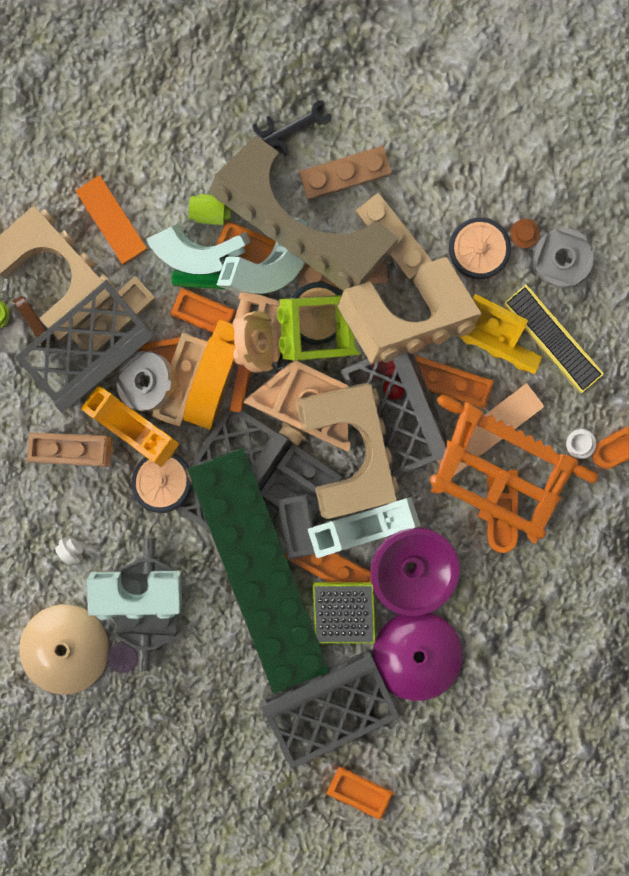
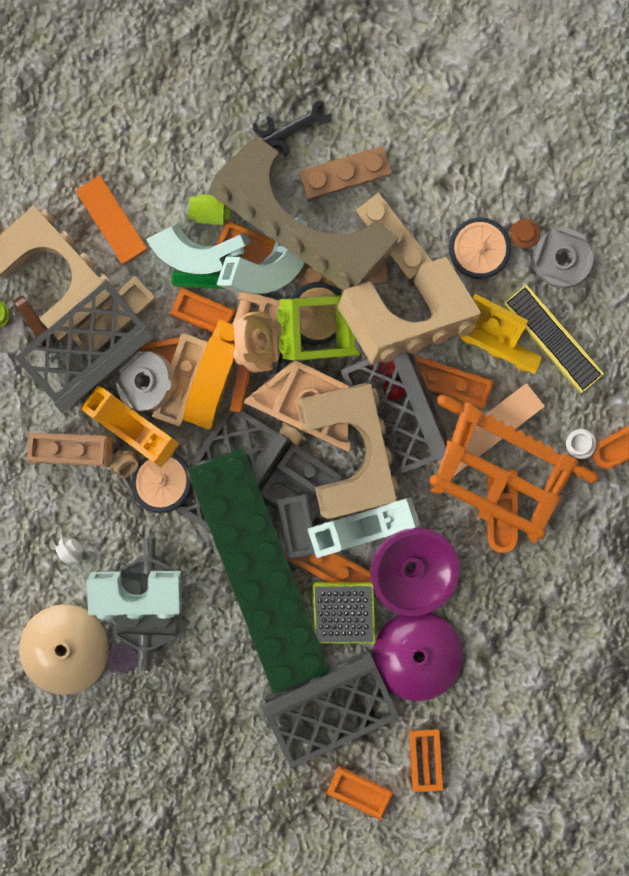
none -> tan plate [110,450,138,478]
none -> orange tile [409,729,443,792]

